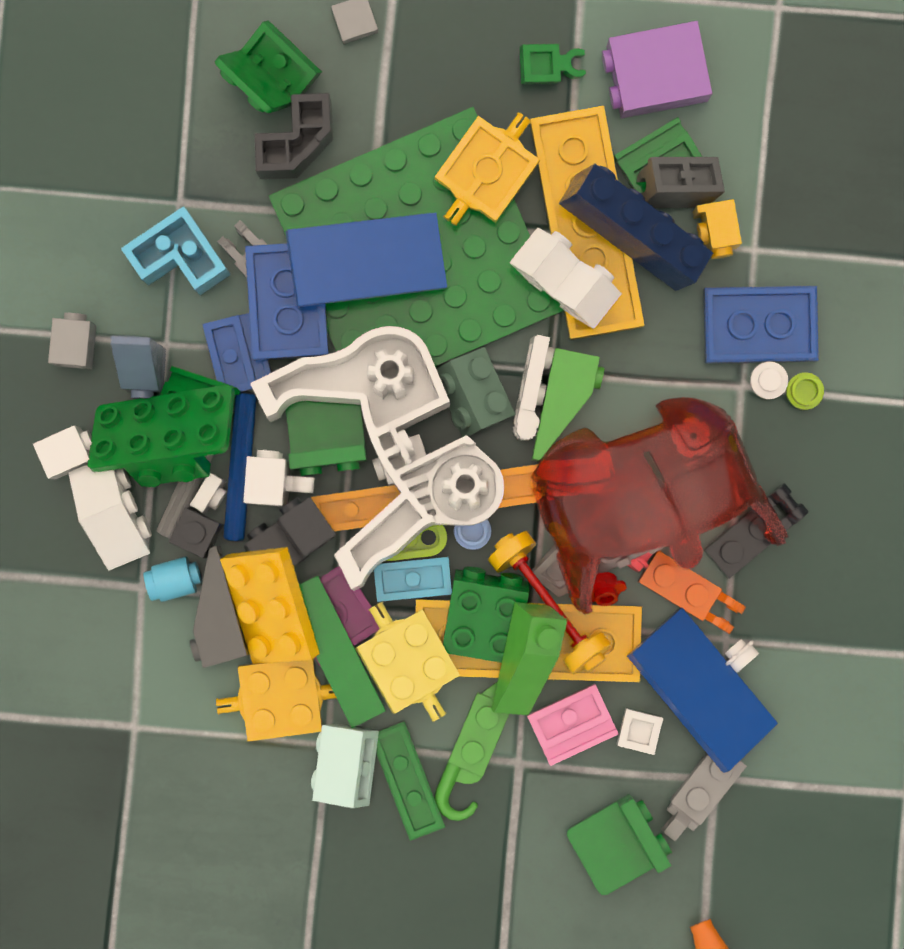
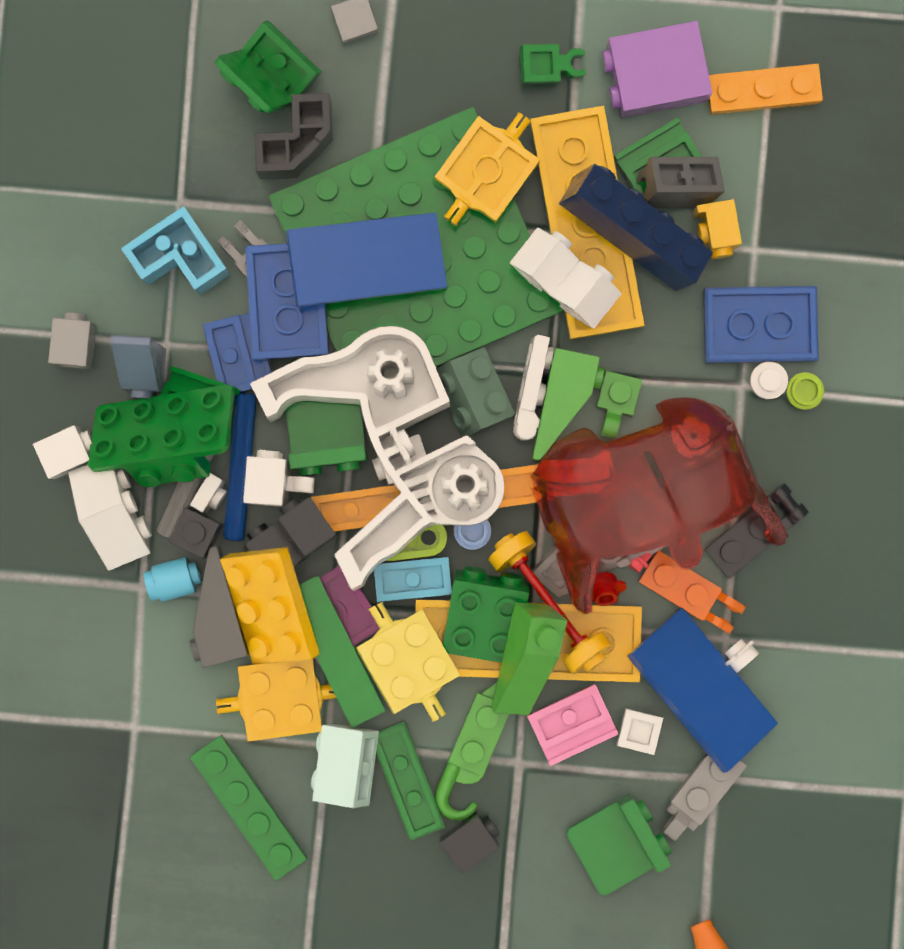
none -> green plate [190,735,308,881]
none -> black brick [440,811,500,873]
none -> bright green plate [596,370,642,440]
none -> light orange plate [708,64,823,115]

